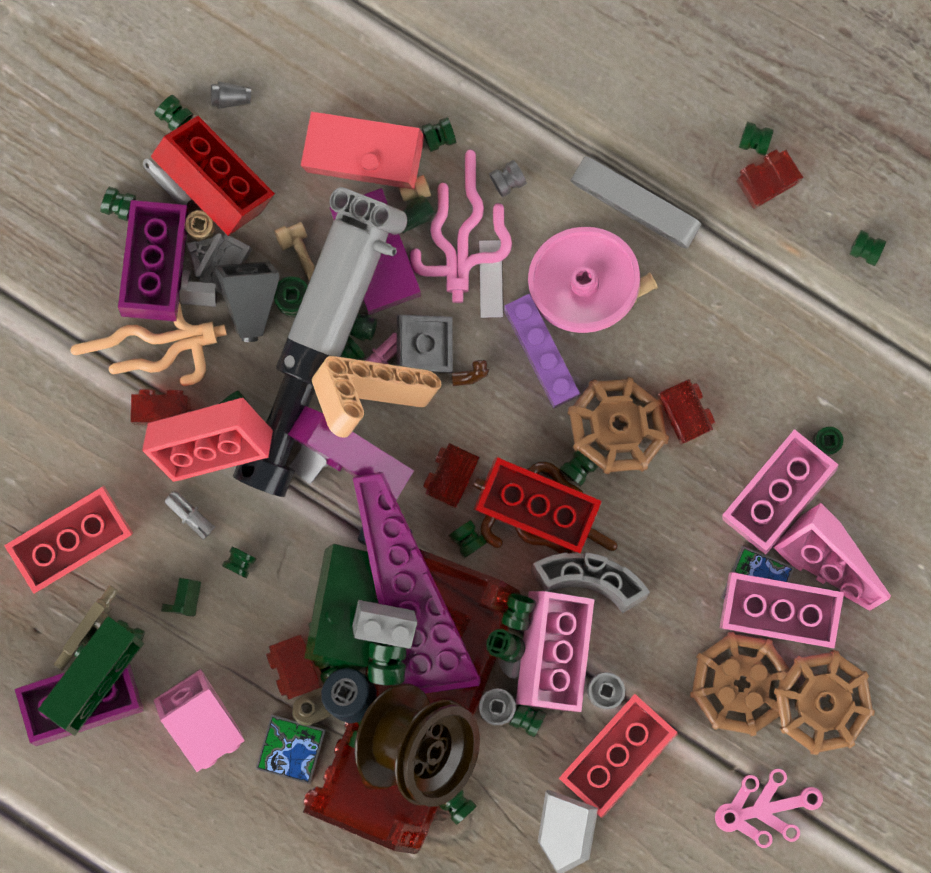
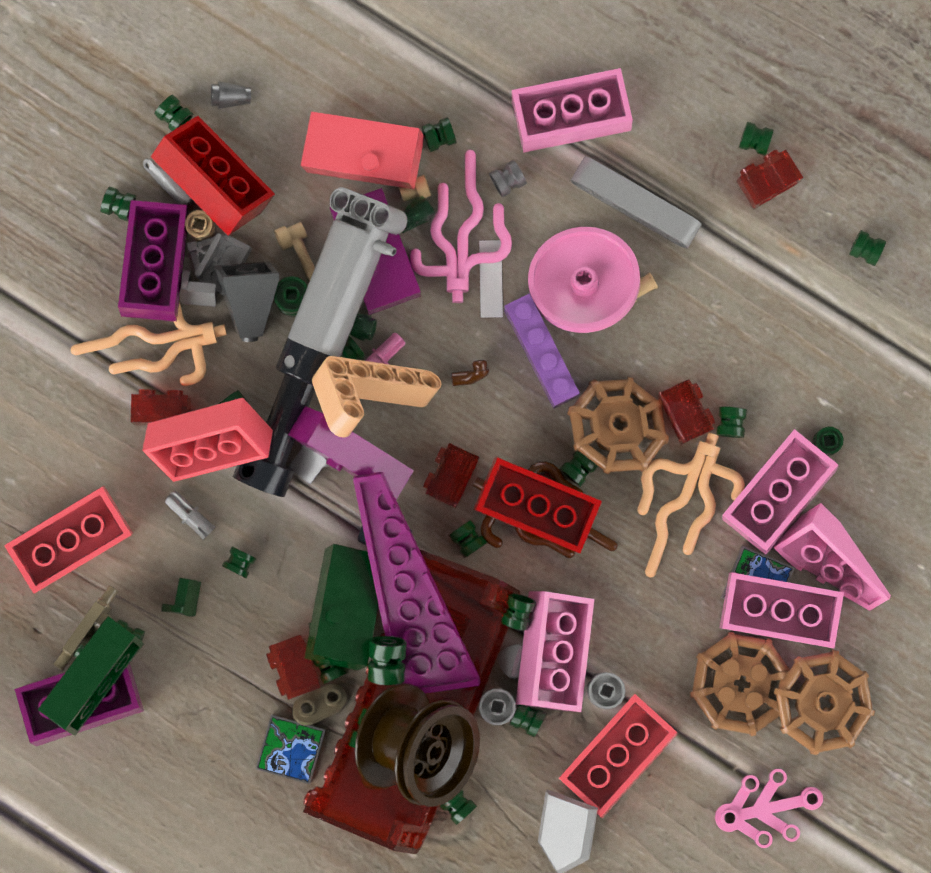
bright pink slope [154,669,245,772] -> none
black wheel [321,668,377,723] -> none
light grey piece [352,600,417,649] -> none
flat silver tile [397,315,453,373] -> none
dark green wheel [486,629,525,663] -> none
light grey brick [531,552,650,614] -> none
none -> bright pink brick [512,68,633,153]
none -> light nougat plant [637,432,745,578]
none -> dark green wheel [716,406,747,438]

